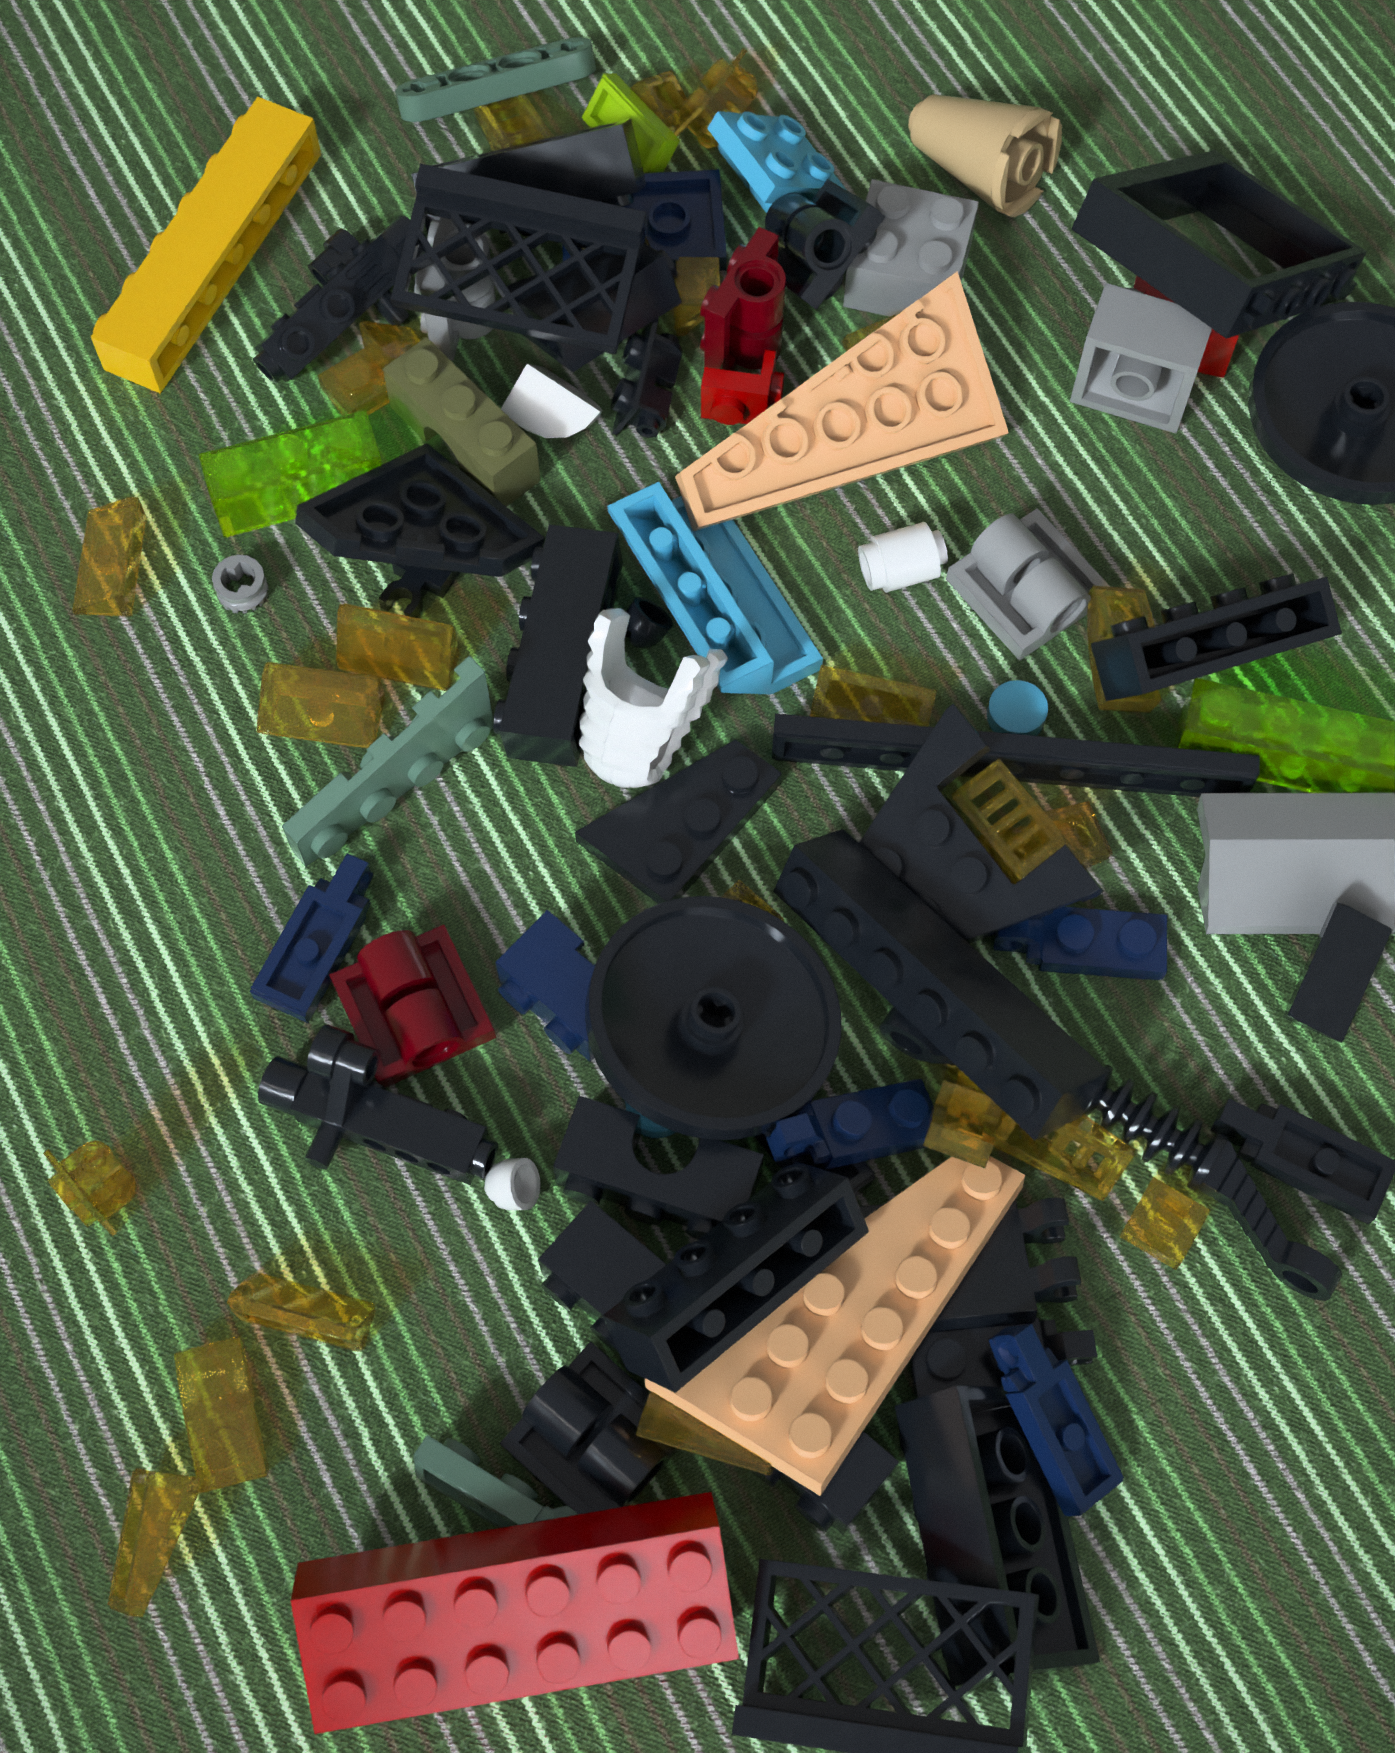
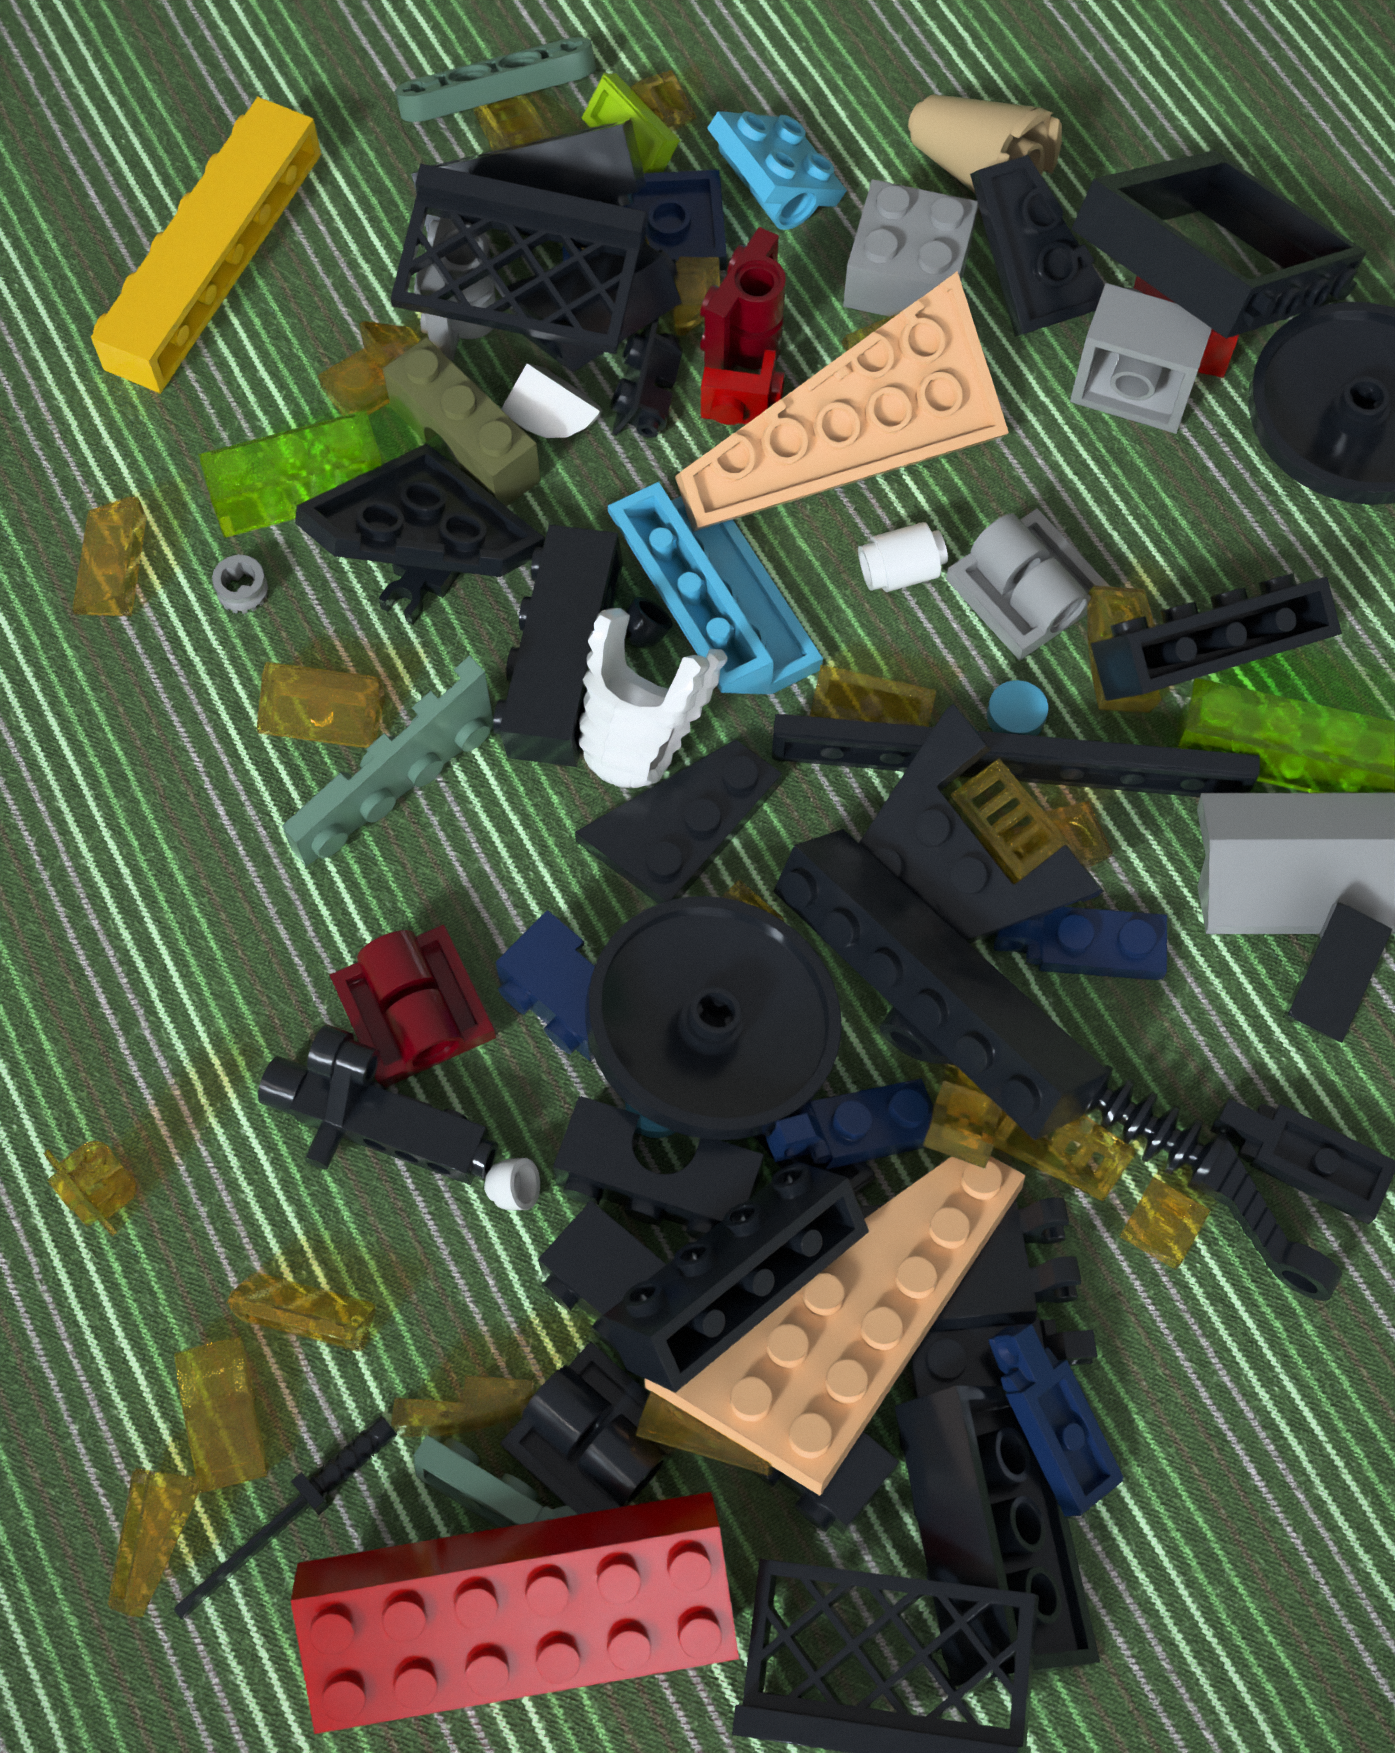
dark blue hinge [250,853,374,1023] -> none
black piece [253,215,427,384] -> none
clear yellow slope [336,603,460,691] -> none
clear yellow hinge [673,48,758,148] -> none
black plate [765,179,885,310] -> none
none -> black sword [174,1415,397,1620]
none -> clear yellow slope [391,1375,537,1437]
none -> black wing [970,155,1105,336]

